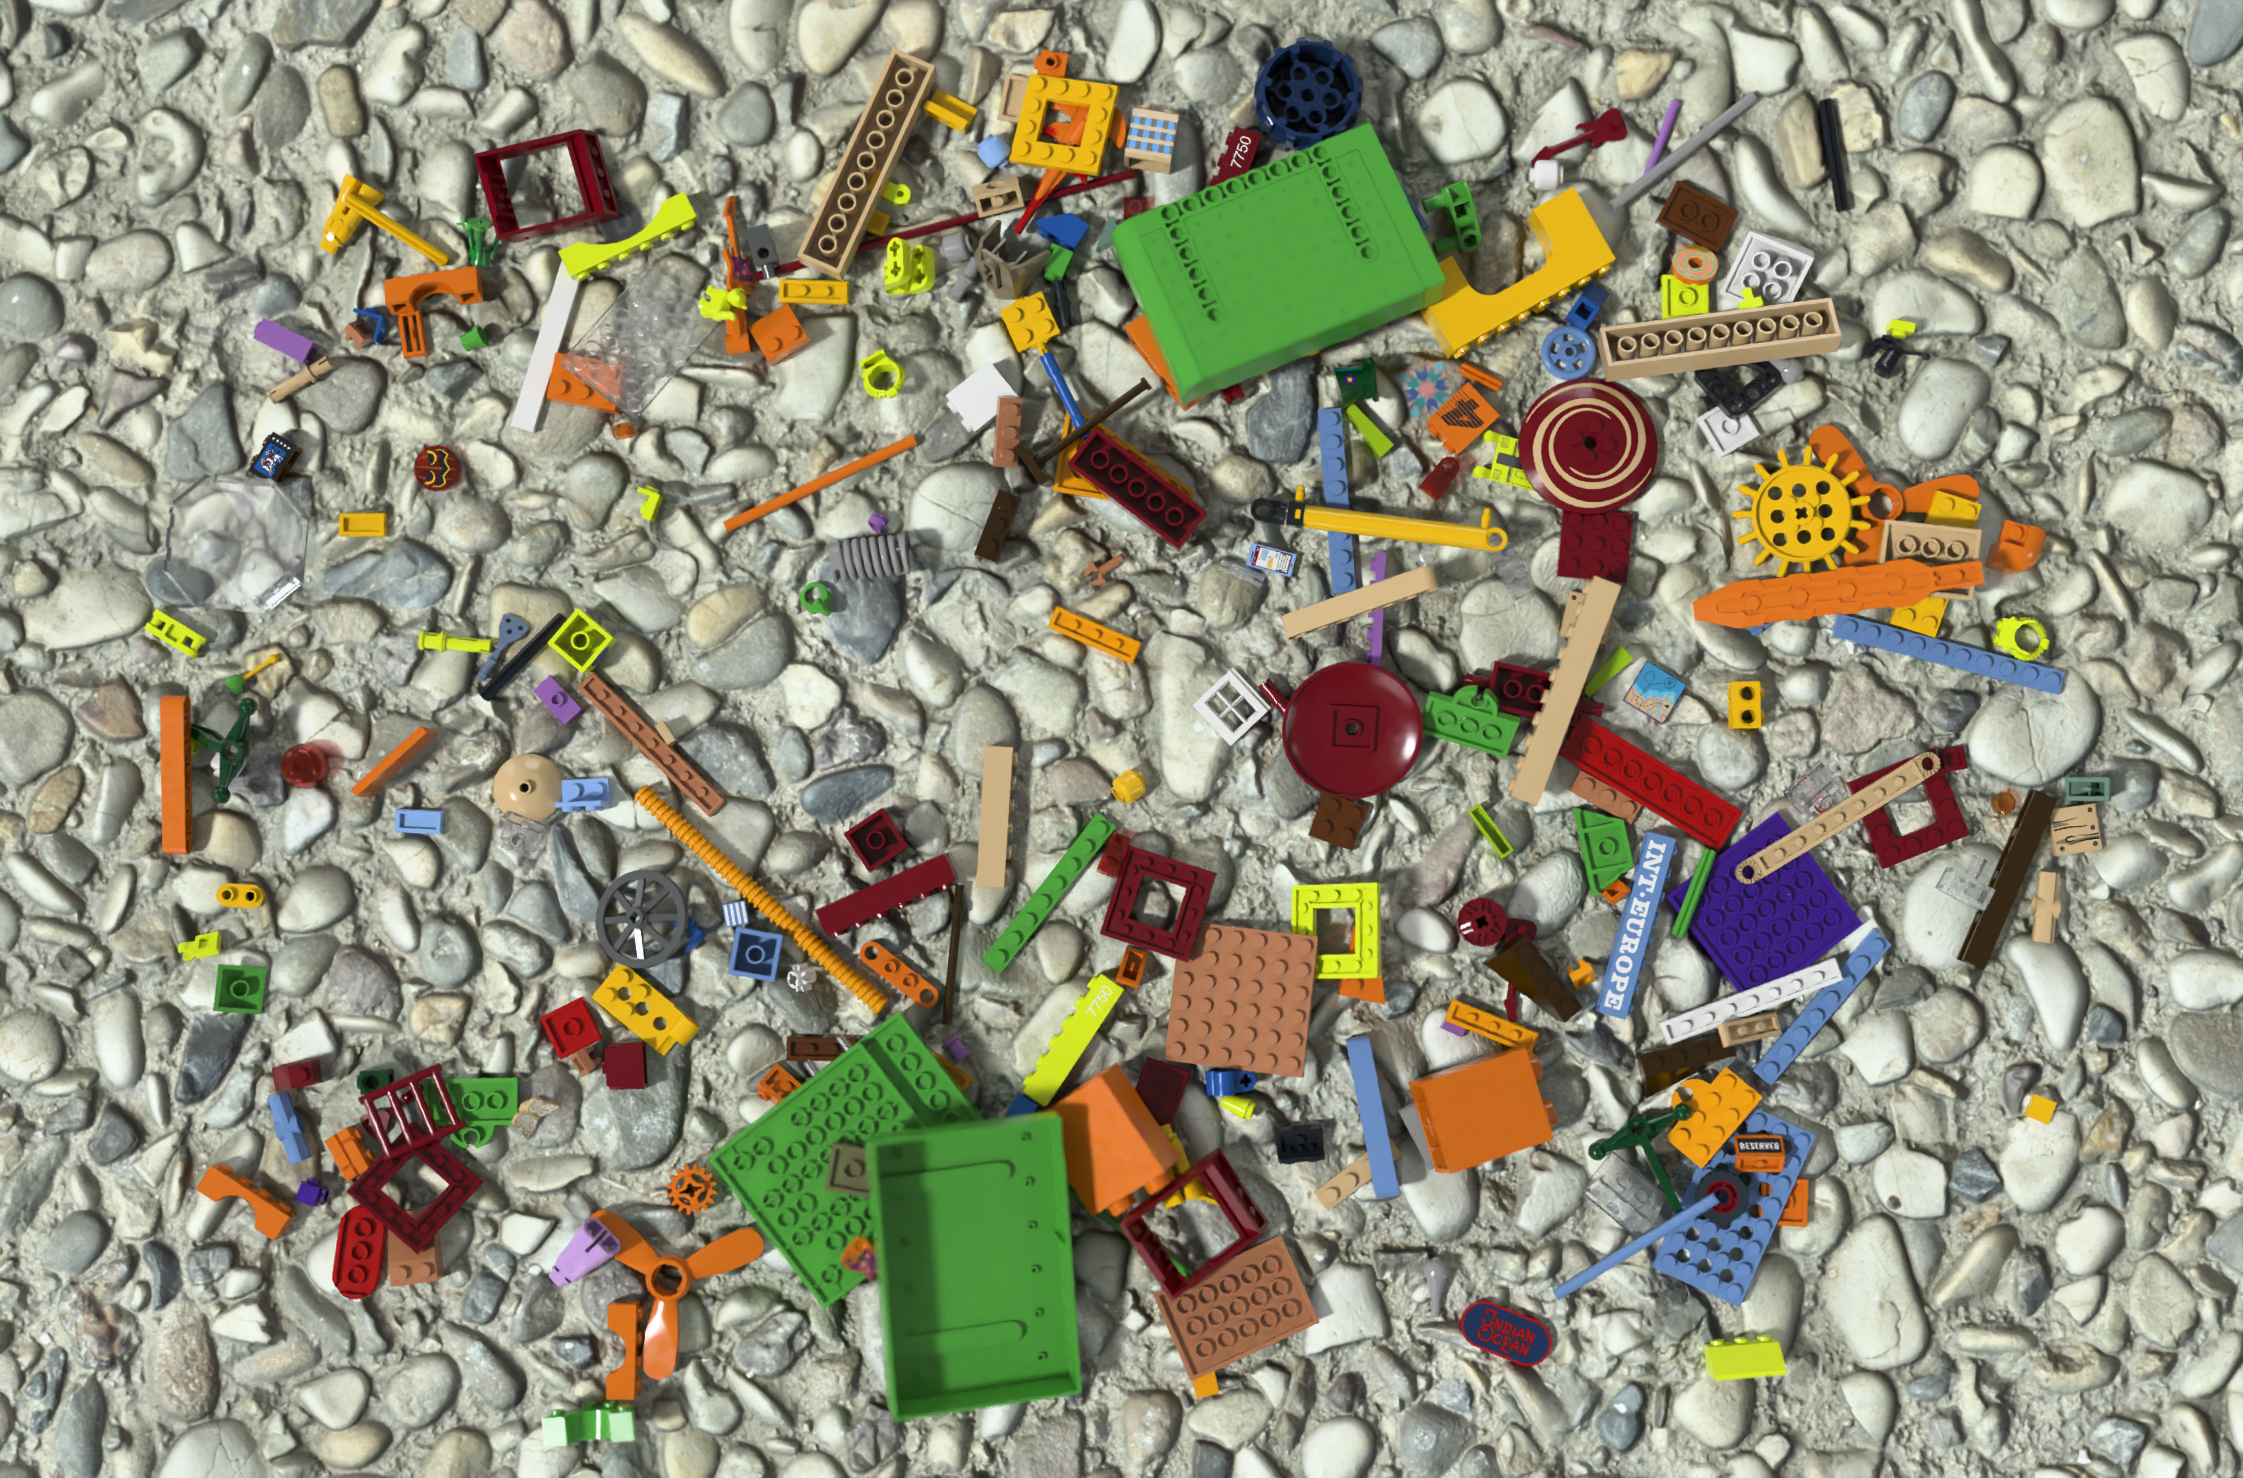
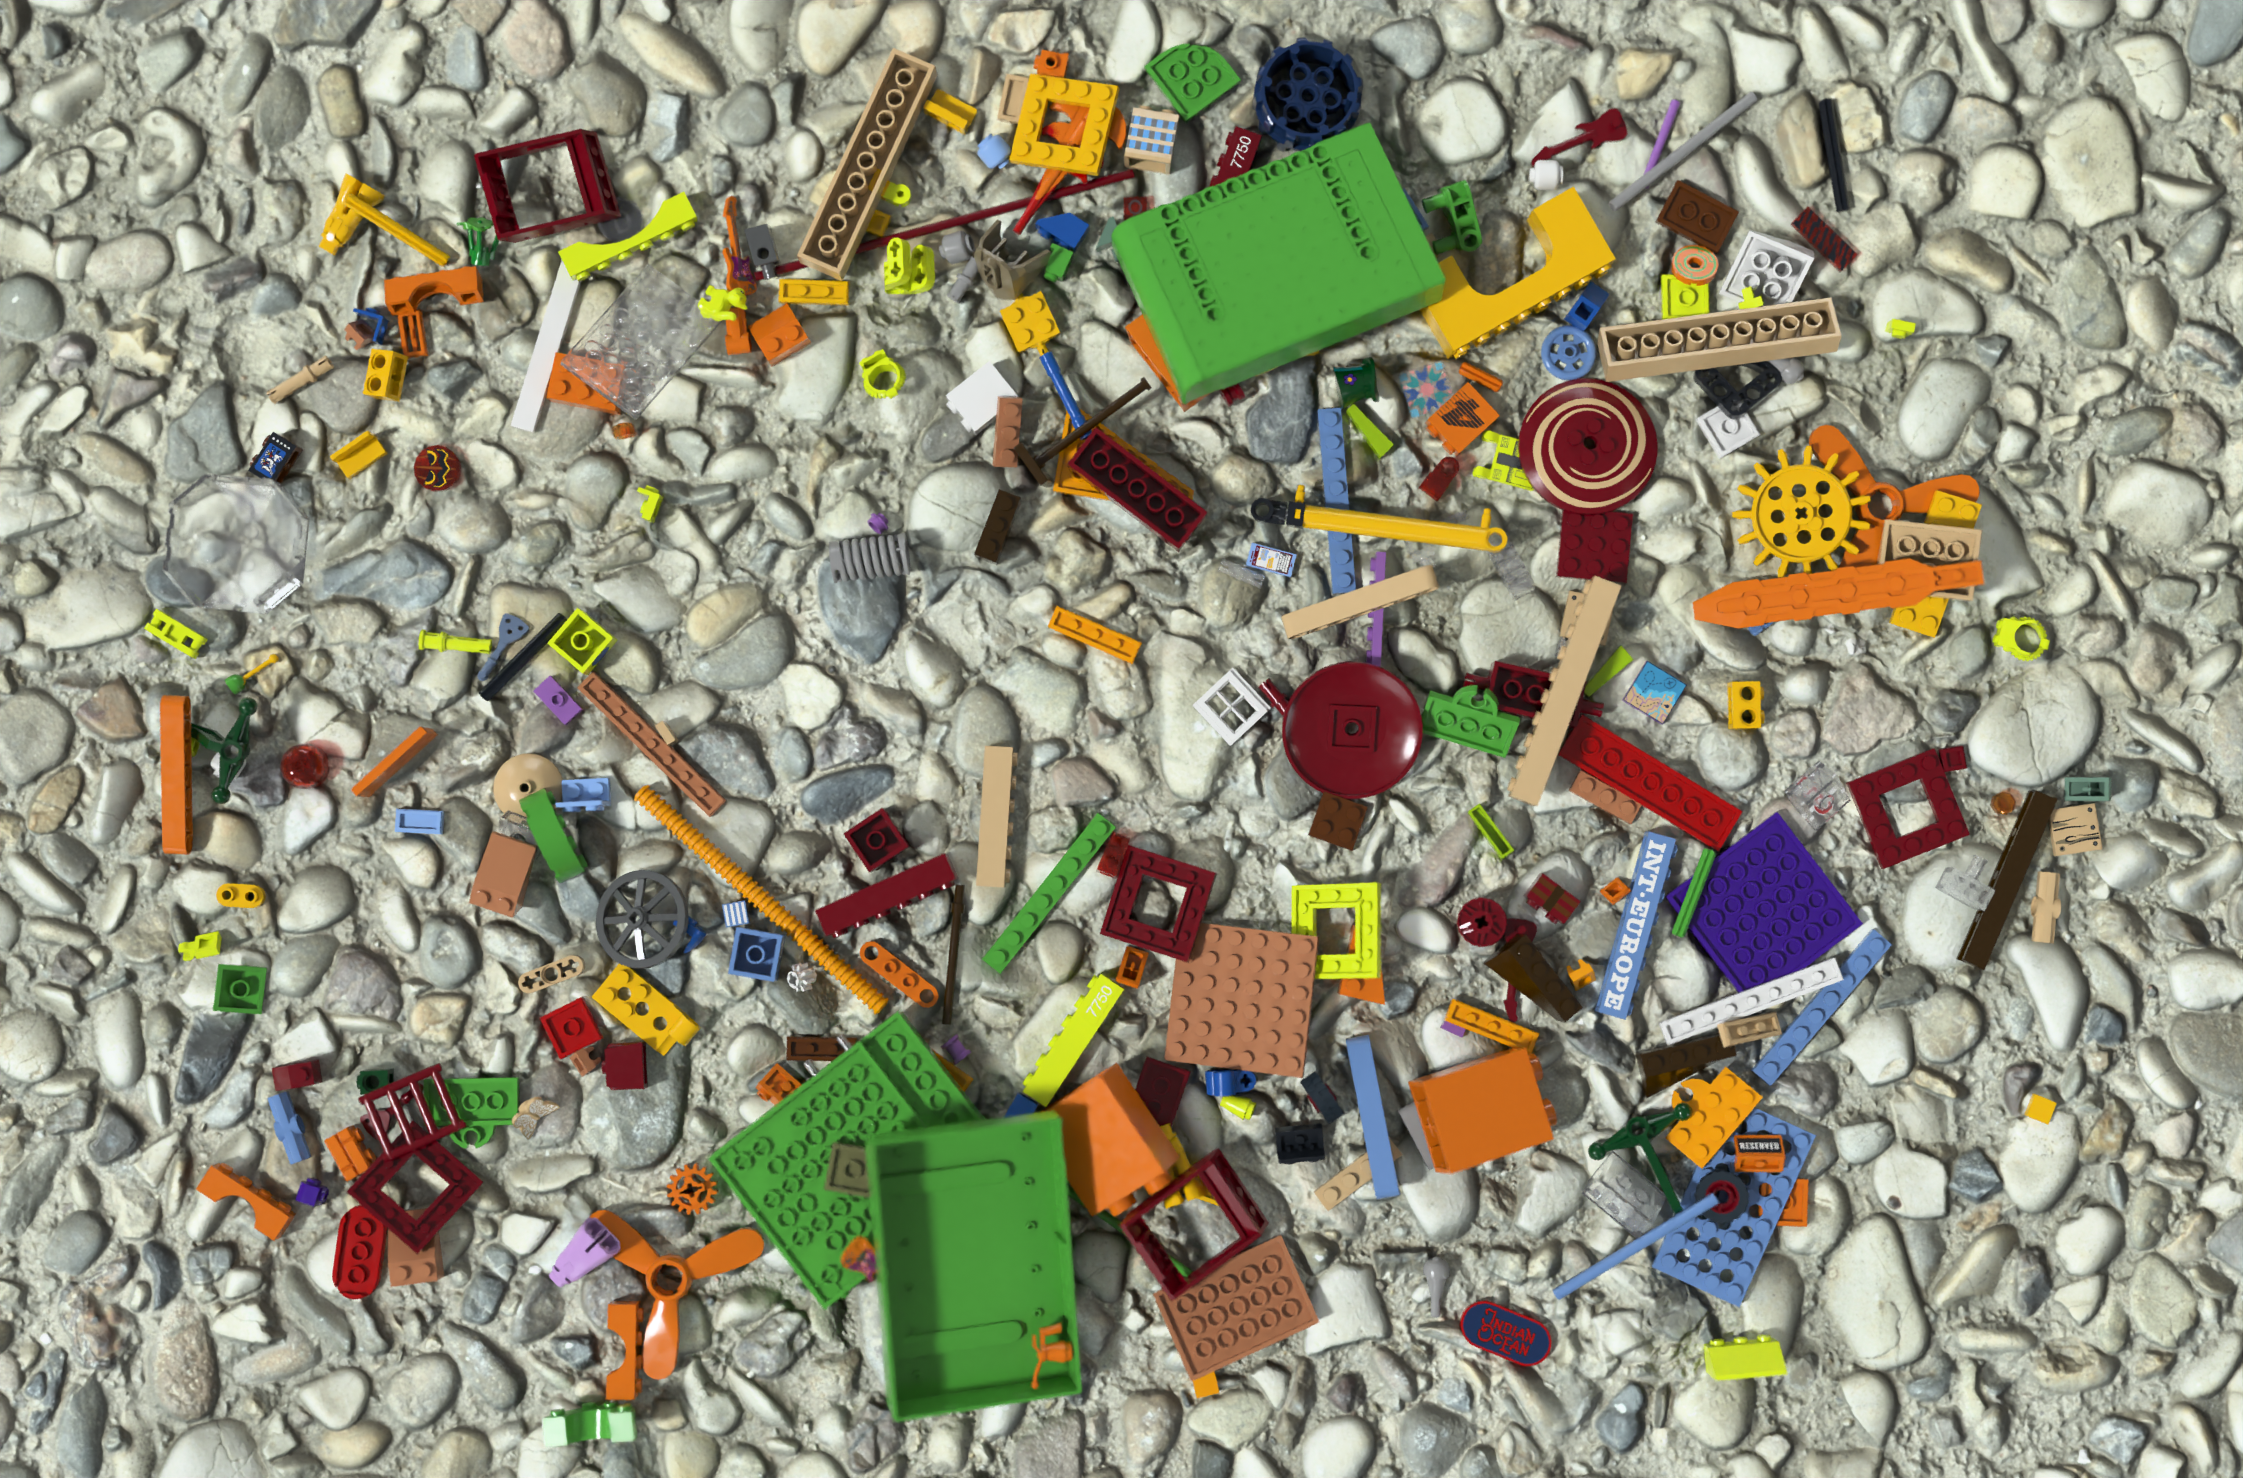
medium lavender brick [253,318,320,366] -> none
yellow tile [339,513,388,537] -> none
bright green piece [460,325,489,352] -> none
orange piece [723,434,917,532] -> none
bright green piece [800,582,832,616] -> none
tan brick [972,175,1024,218] -> none
black pin [1051,280,1075,329] -> none
nougat bar [1084,554,1125,586] -> none
yellow head [1111,769,1147,804] -> none
bright green wing [1572,808,1634,897] -> none
tan plate [1735,752,1941,884] -> none
medium blue plate [1831,614,2065,695] -> none
black piece [1861,334,1931,379] -> none
orange brick [1984,519,2047,574] -> none
none -> yellow panel [330,431,388,479]
none -> yellow brick [363,349,408,402]
none -> nougat slope [469,831,537,918]
none -> tan beam [518,955,585,993]
none -> bright green brick [519,788,588,883]
none -> orange piece [1032,1323,1072,1389]
none -> bright green plate [1144,44,1241,123]
none -> black wheel [1300,1071,1344,1124]
none -> brick [1523,873,1581,925]
none -> clear red tile [1790,207,1858,272]

